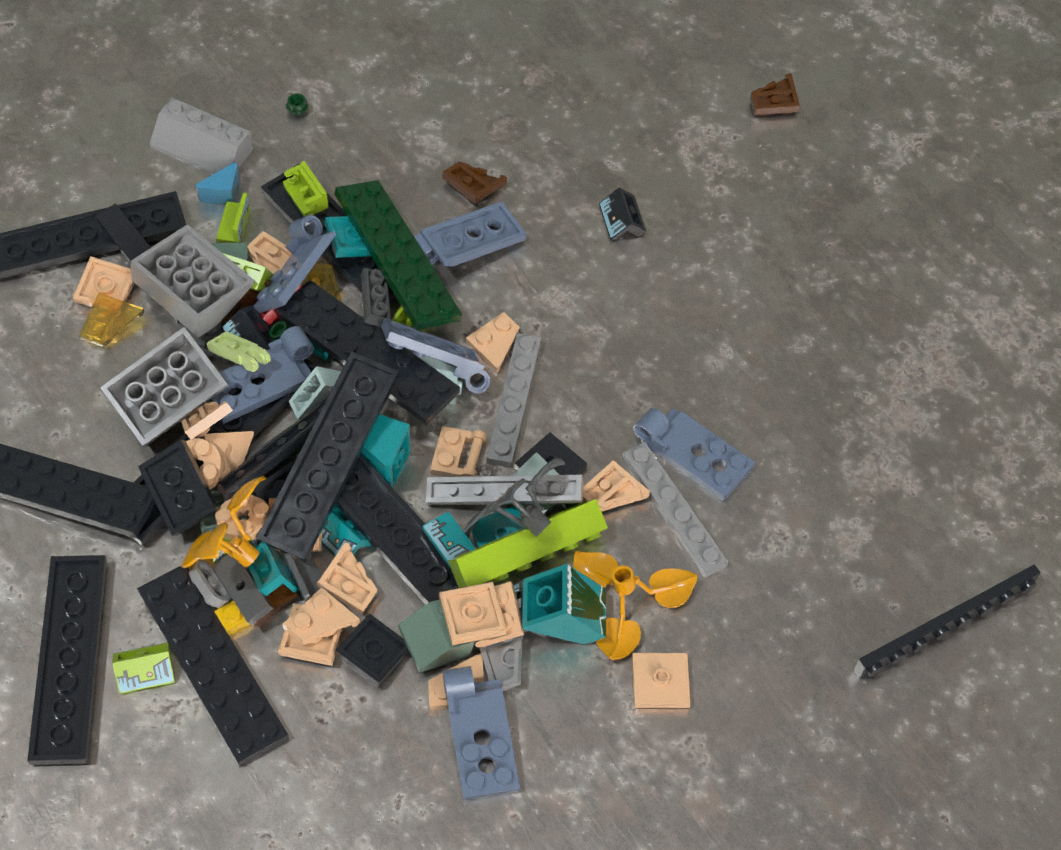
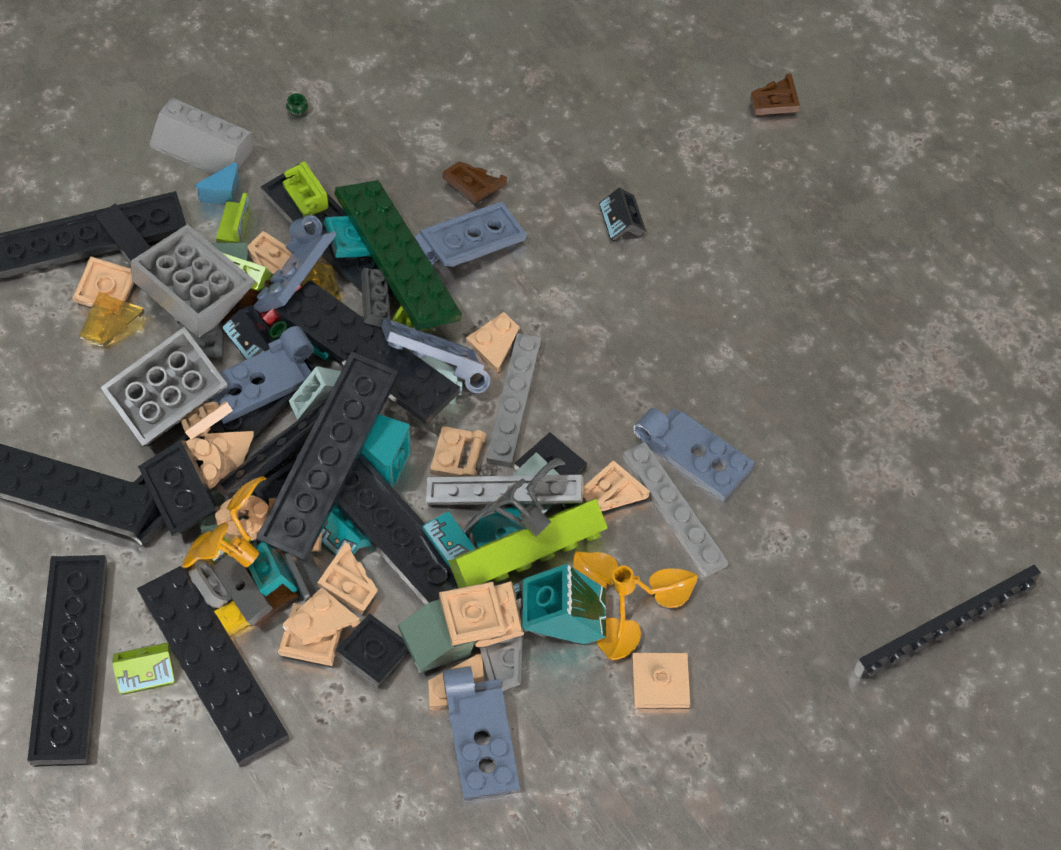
yellowish green hinge [206,331,271,372] -> none

